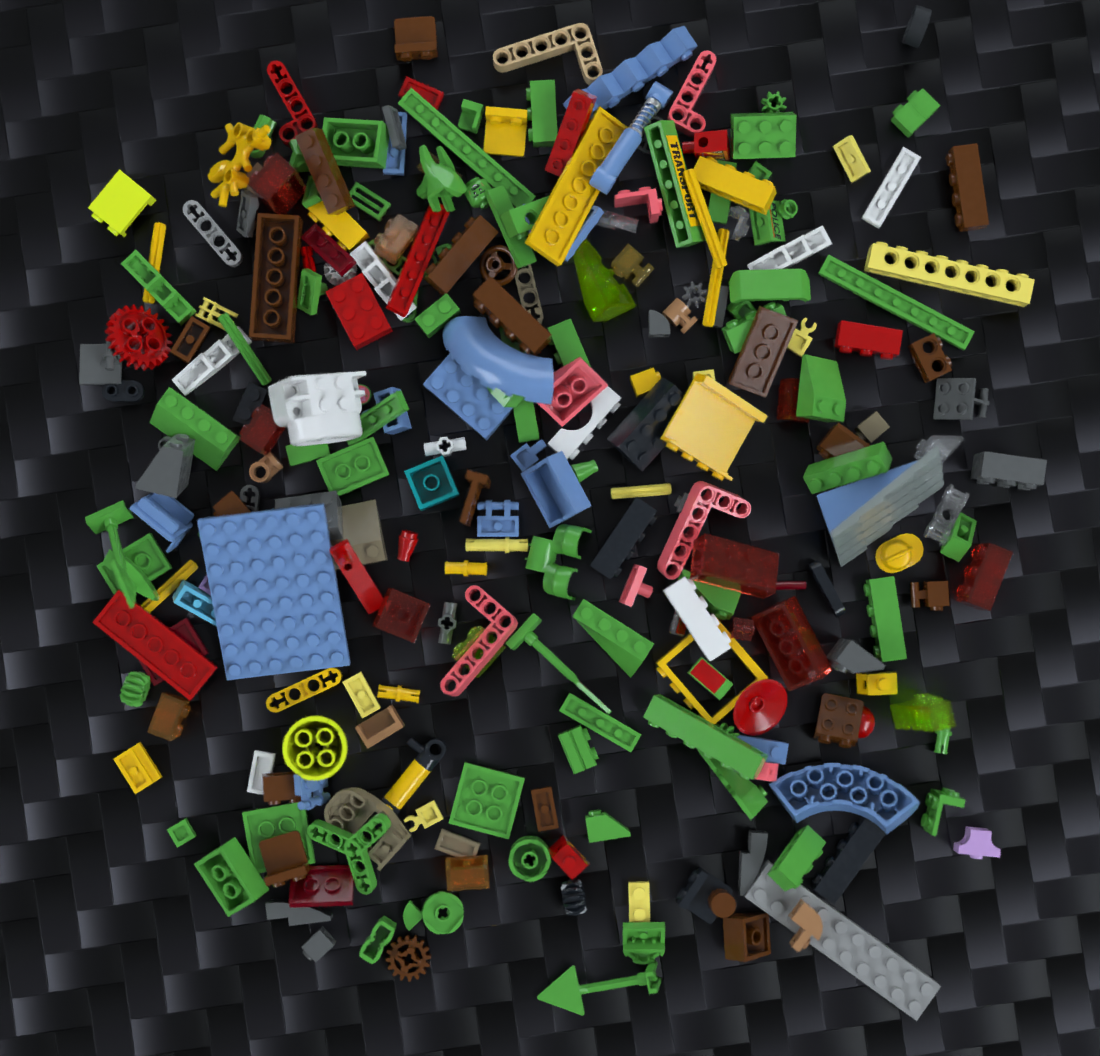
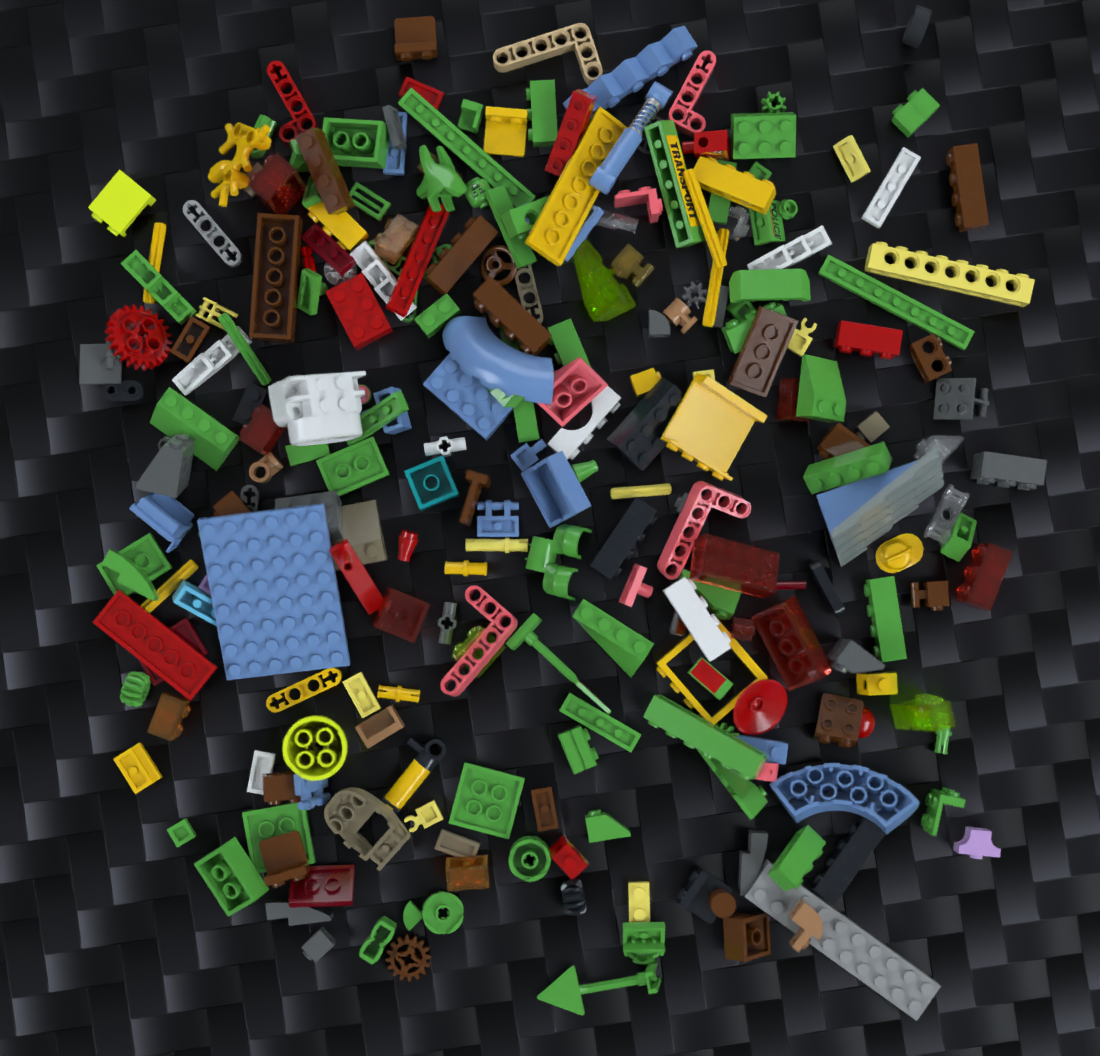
bright green piece [85,500,137,608] -> none
dark grey plate [236,191,259,237] -> none
bright green piece [307,813,391,895] -> none

